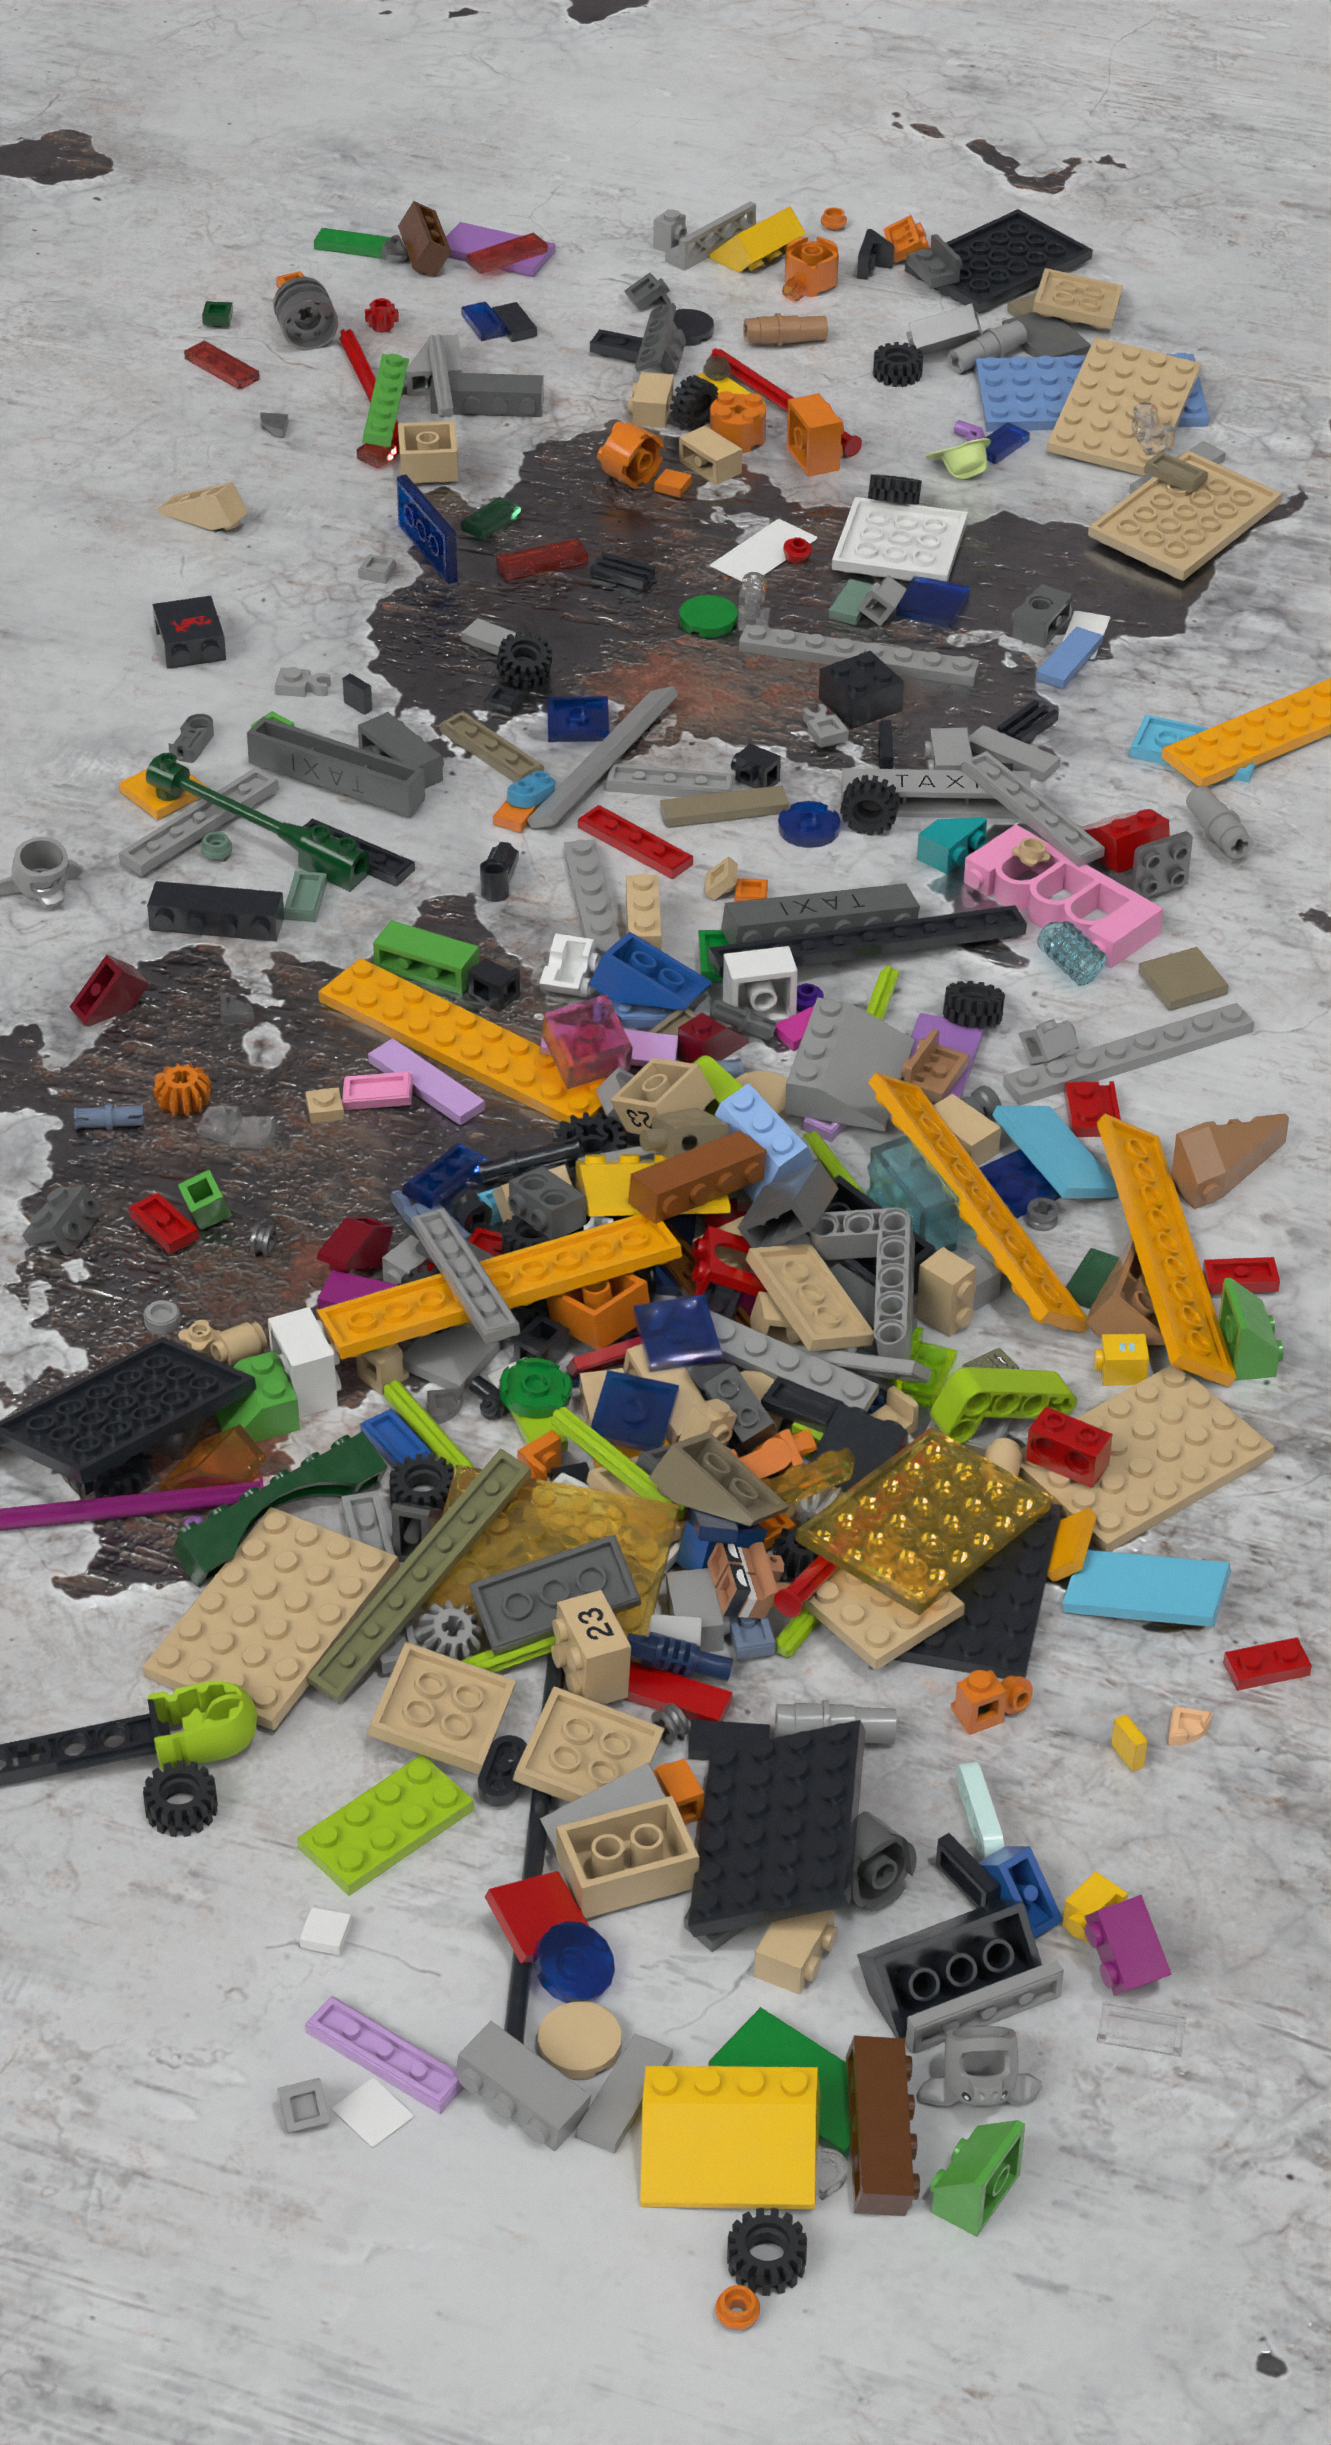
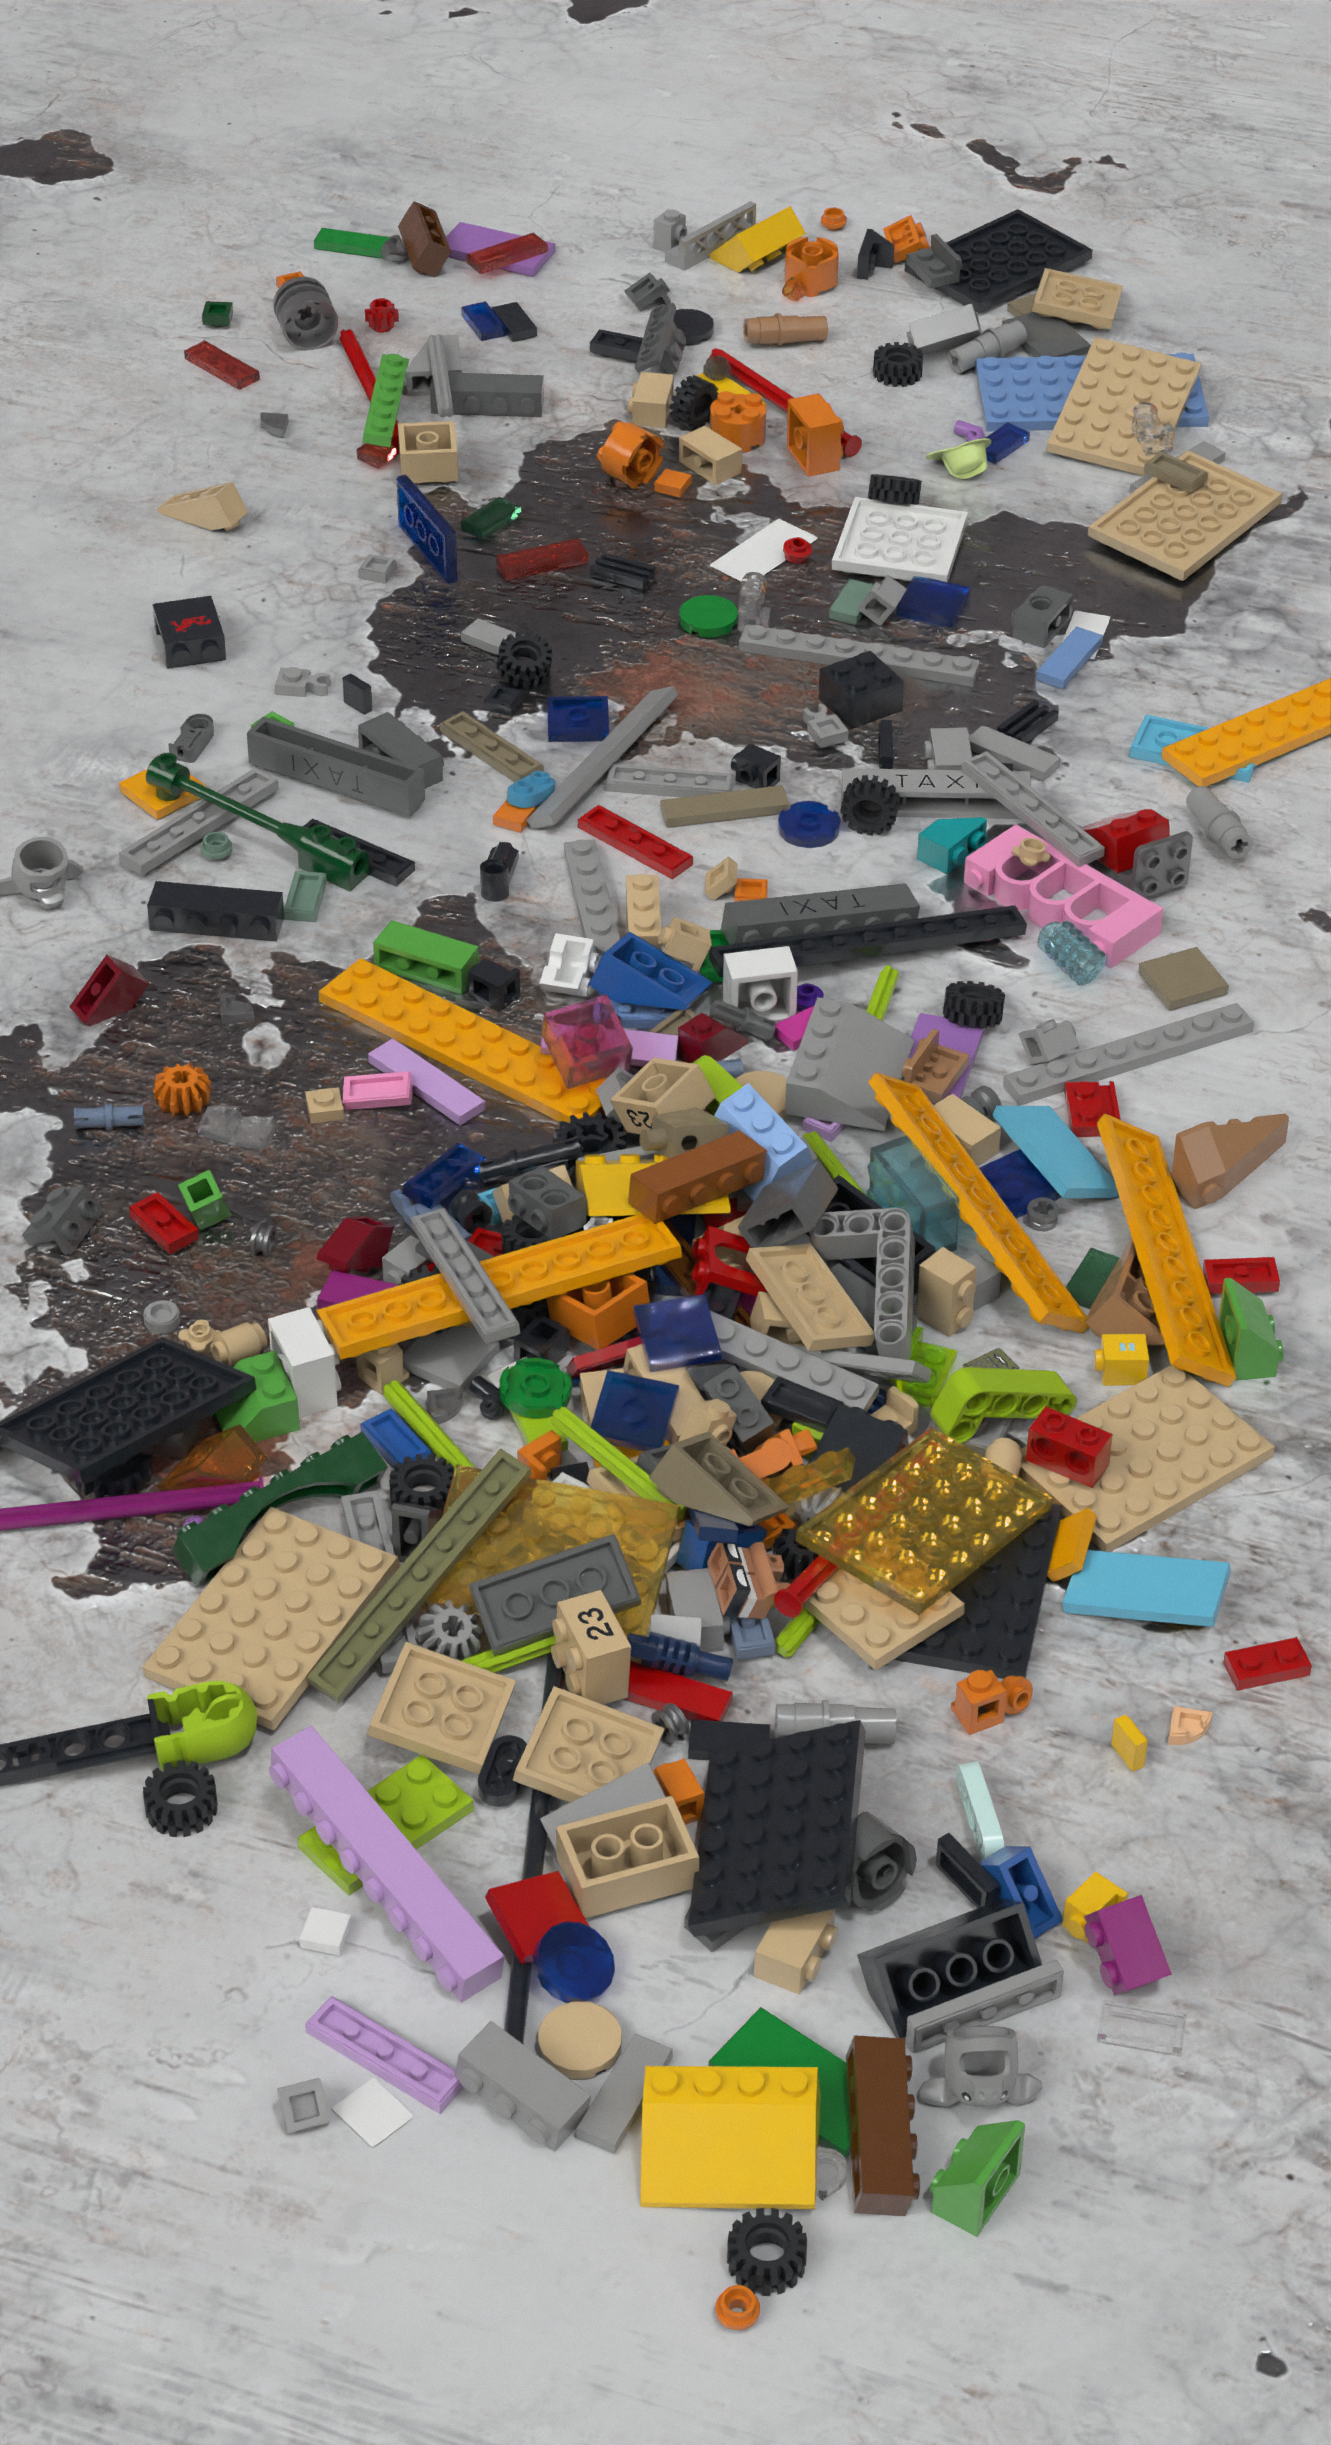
none -> lavender brick [269,1725,504,2003]
none -> tan brick [658,917,712,972]

